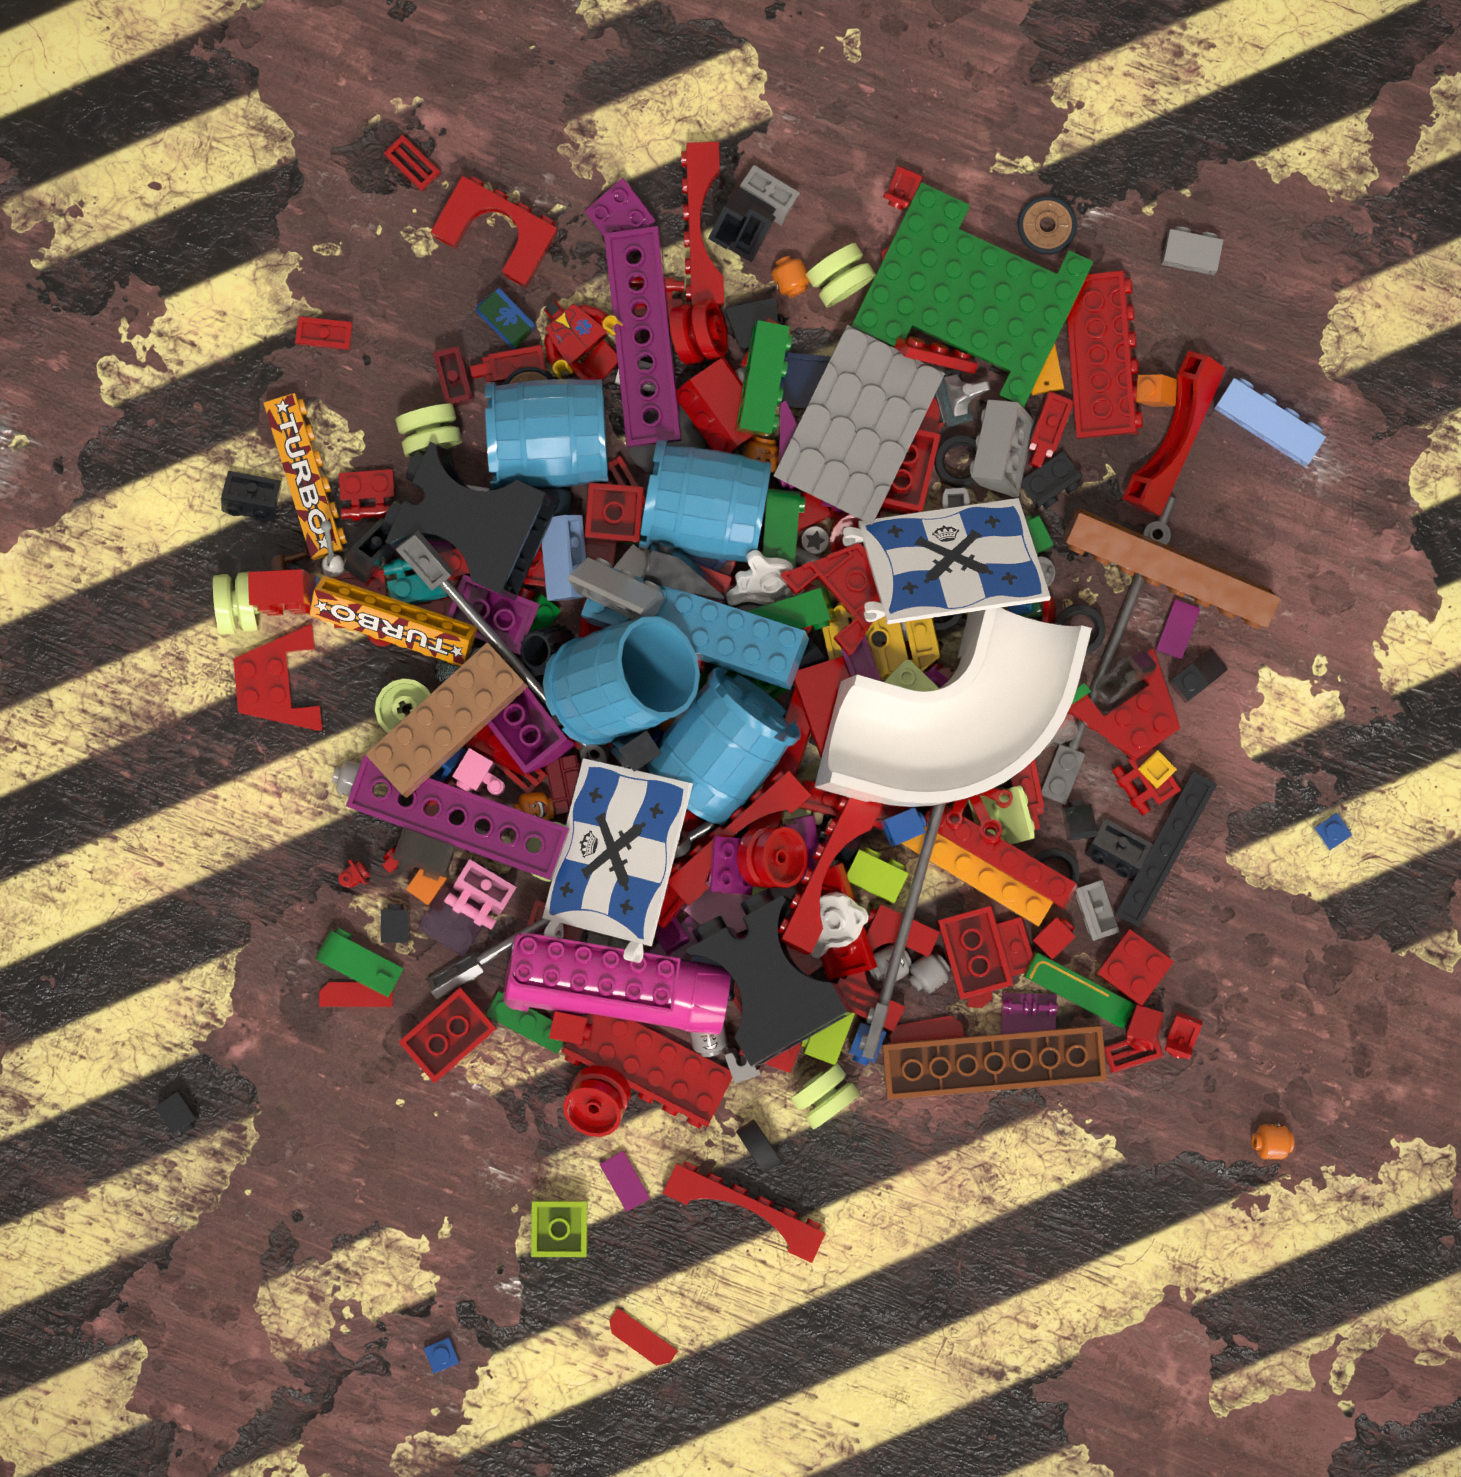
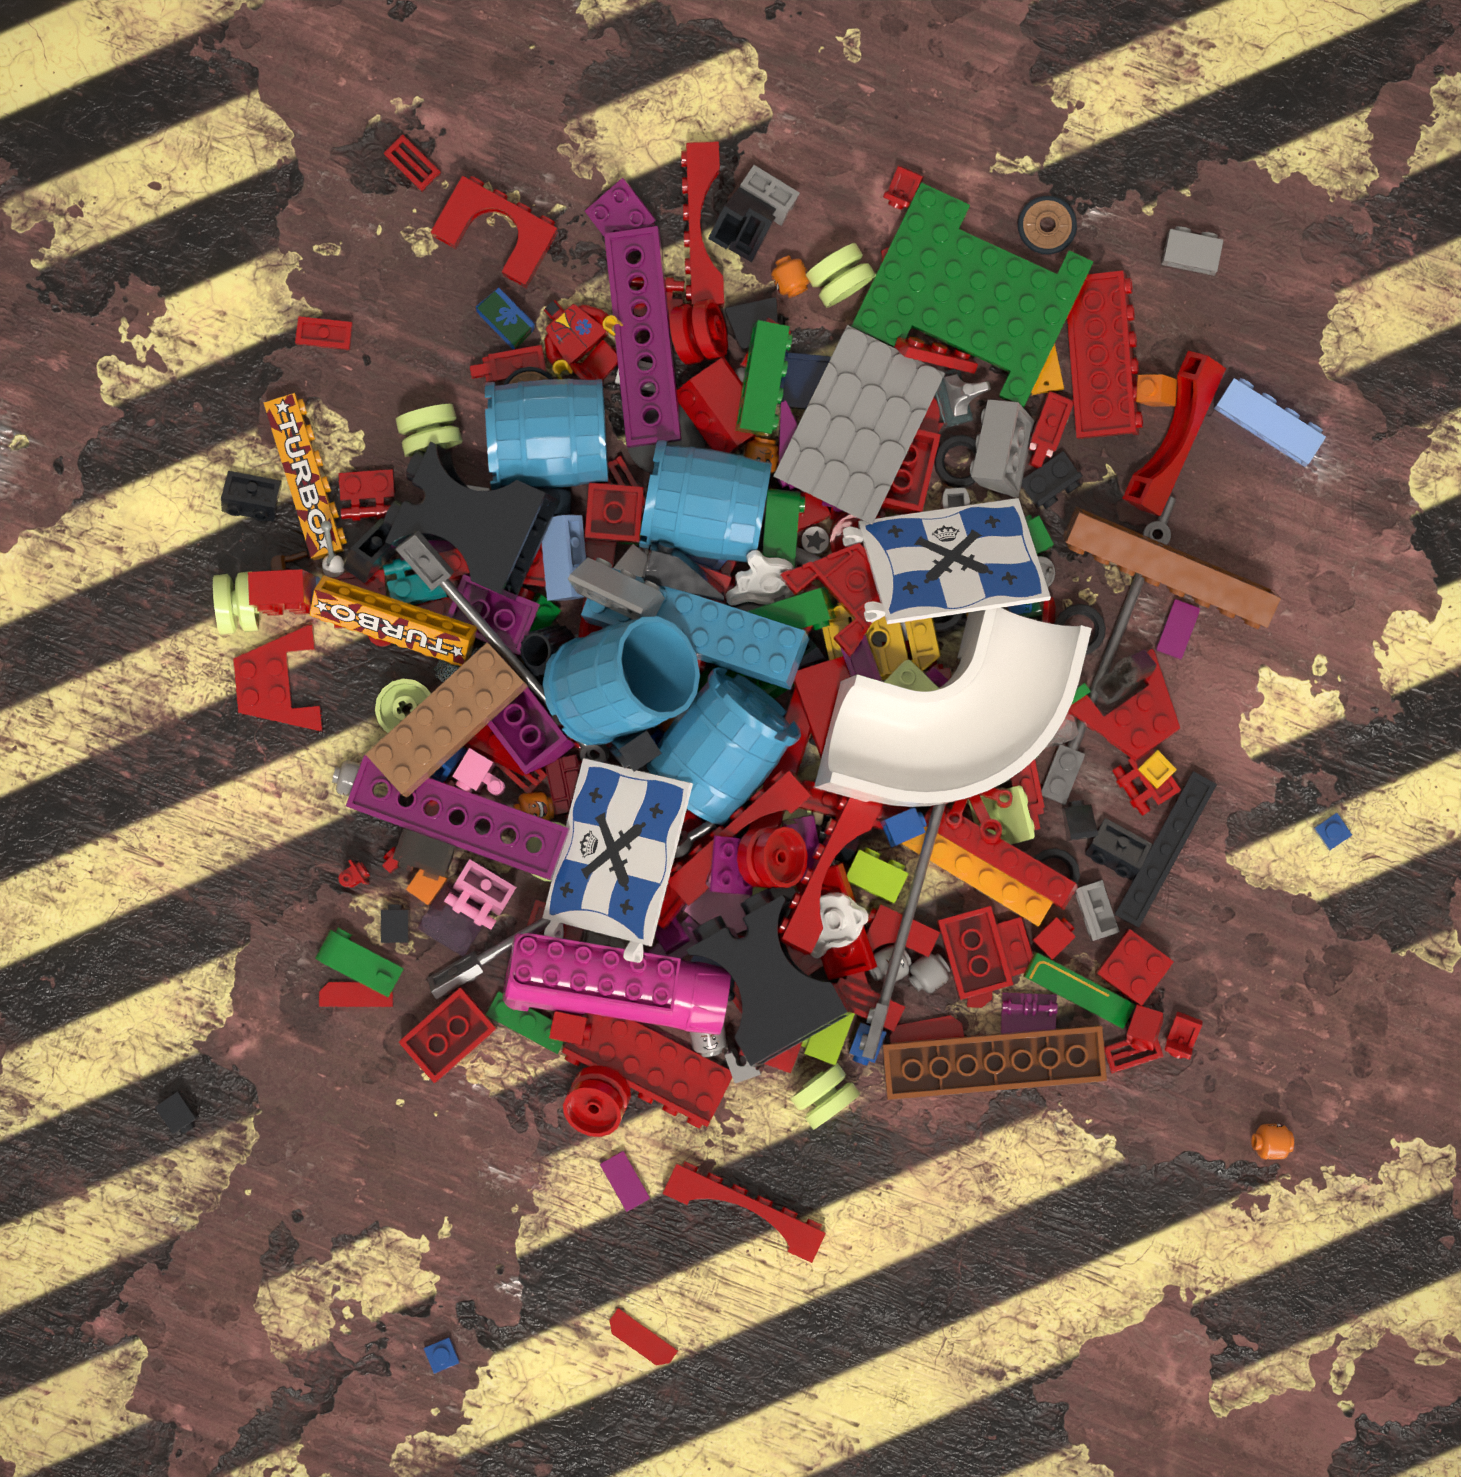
dark red brick [433,346,474,408] -> none
lime brick [531,1200,588,1257] -> none
black tyre [736,1119,782,1174] -> none
black slope [1169,648,1228,703] -> none

